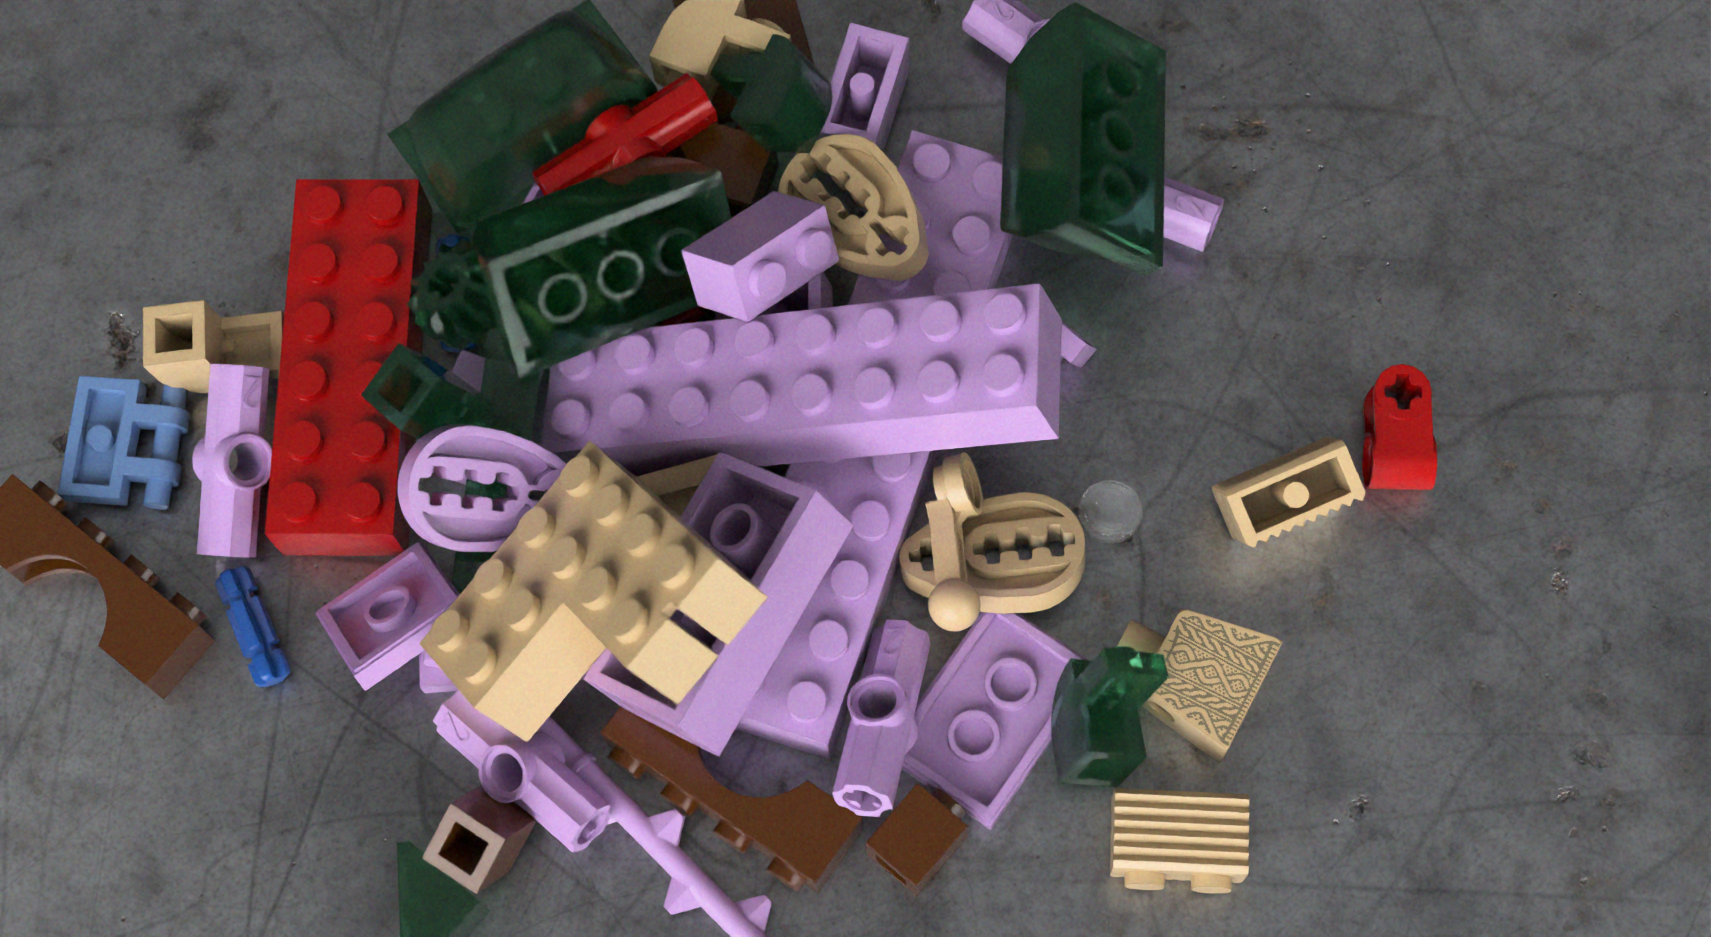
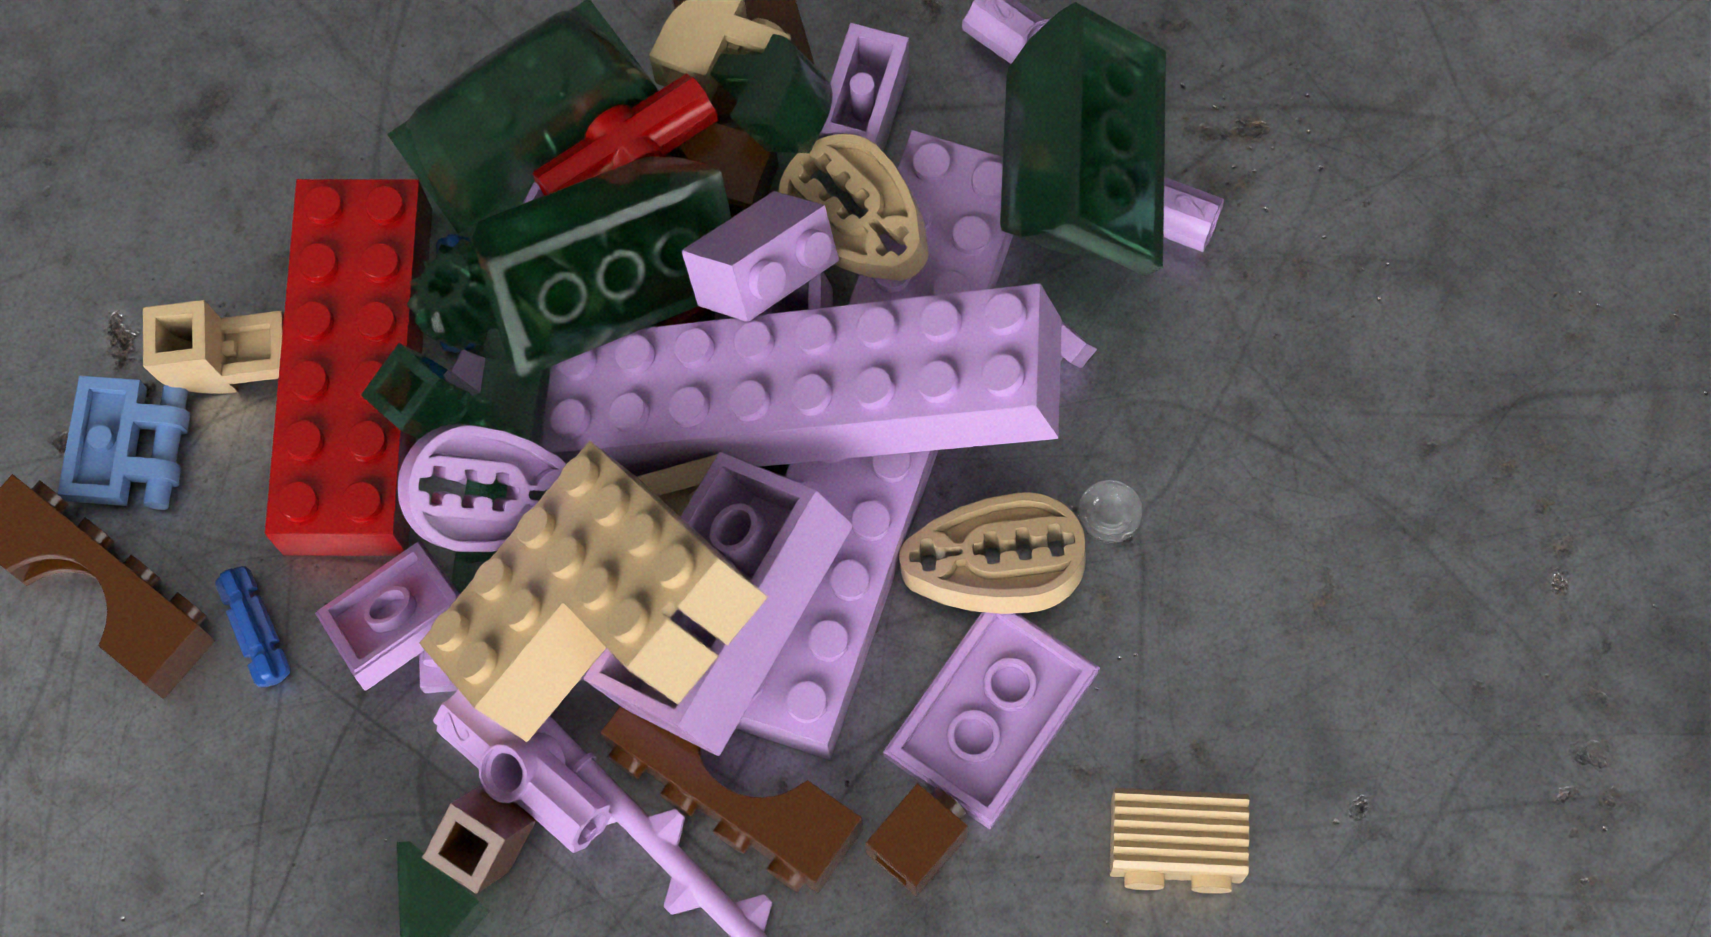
lavender piece [192,364,272,558] -> none
lavender piece [833,620,931,817] -> none
tan piece [925,452,983,631] -> none
clear green brick [1051,646,1169,788] -> none
tan torso [1114,609,1283,763] -> none
tan brick [1211,436,1366,548] -> none
red piece [1362,364,1437,490] -> none

